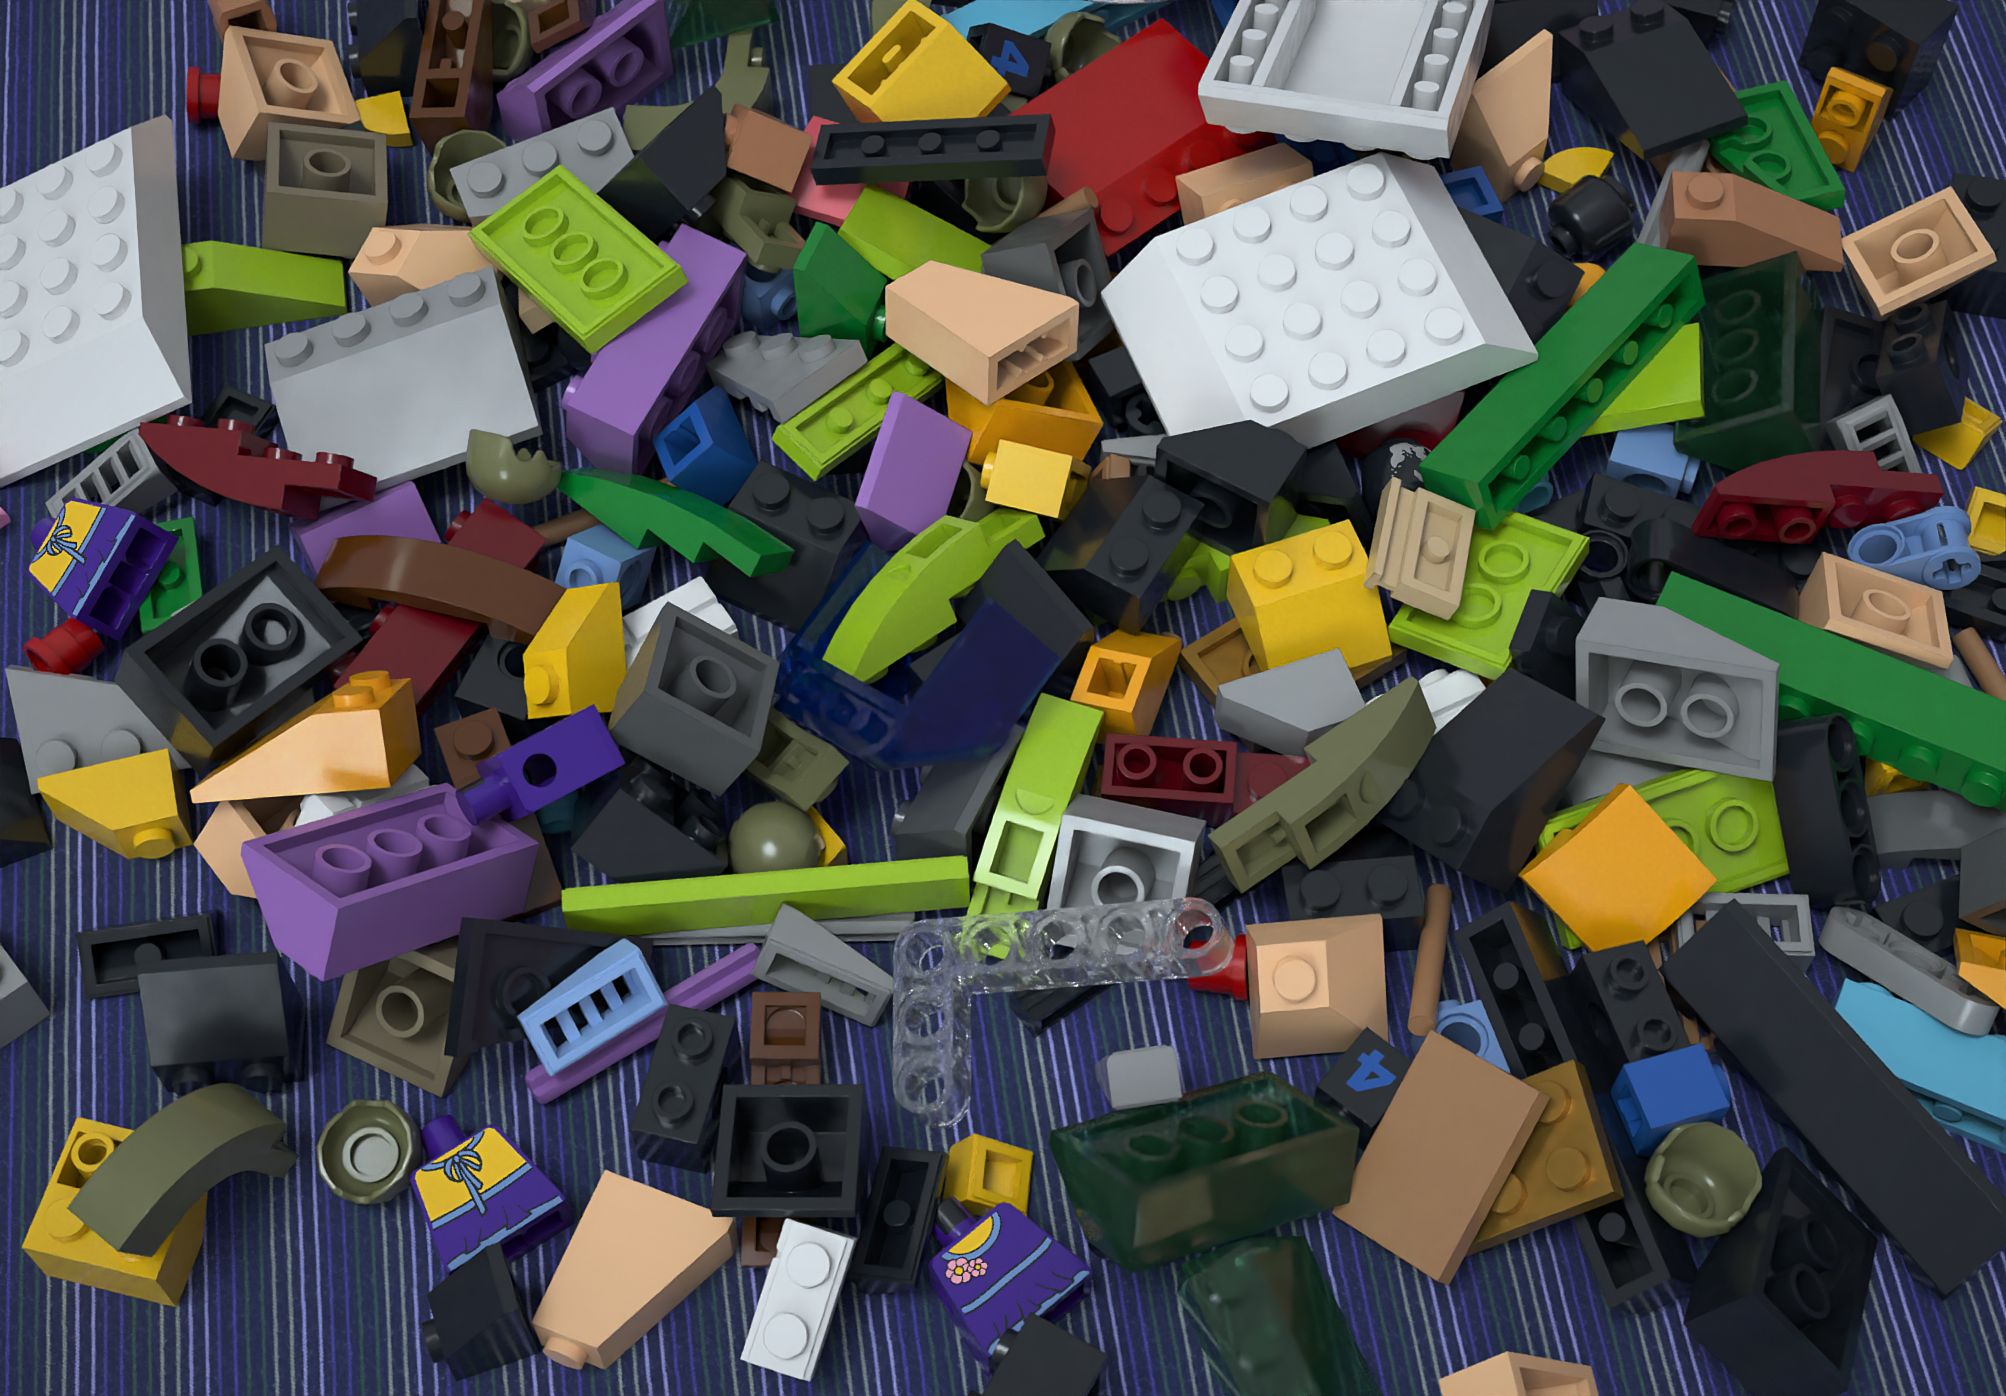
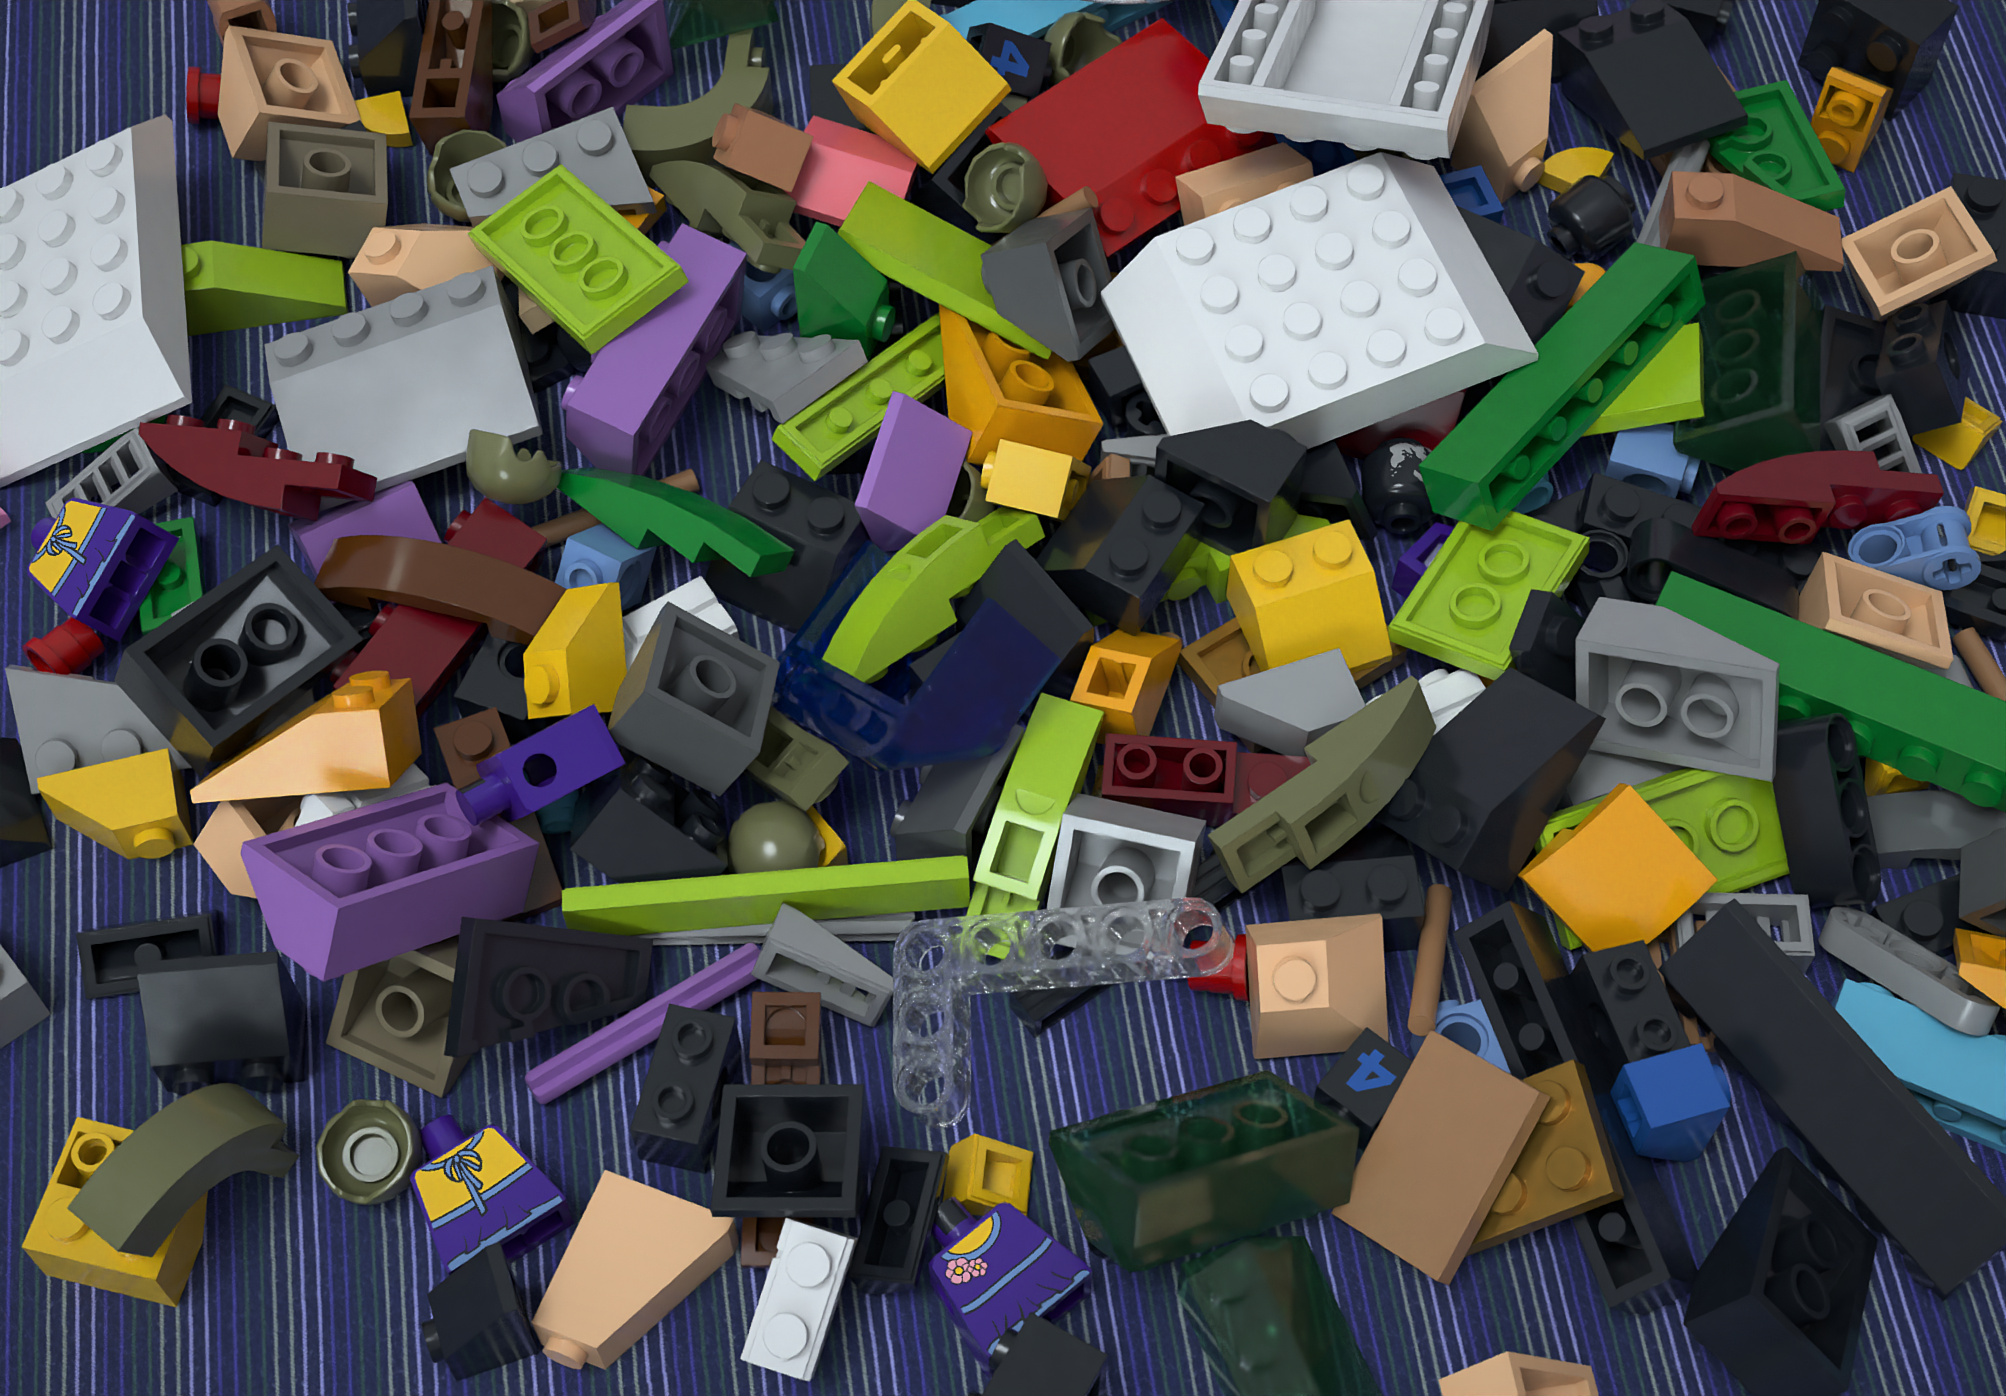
light blue slope [517,938,668,1076] -> none
black slope [596,85,726,243] -> none
blue slope [652,385,757,506] -> none
black plate [810,114,1056,185] -> none
light nougat slope [885,260,1079,406] -> none
light grey slope [1094,1045,1182,1110] -> none
tan plate [1363,477,1476,620] -> none
olive hair [1644,1121,1762,1239] -> none

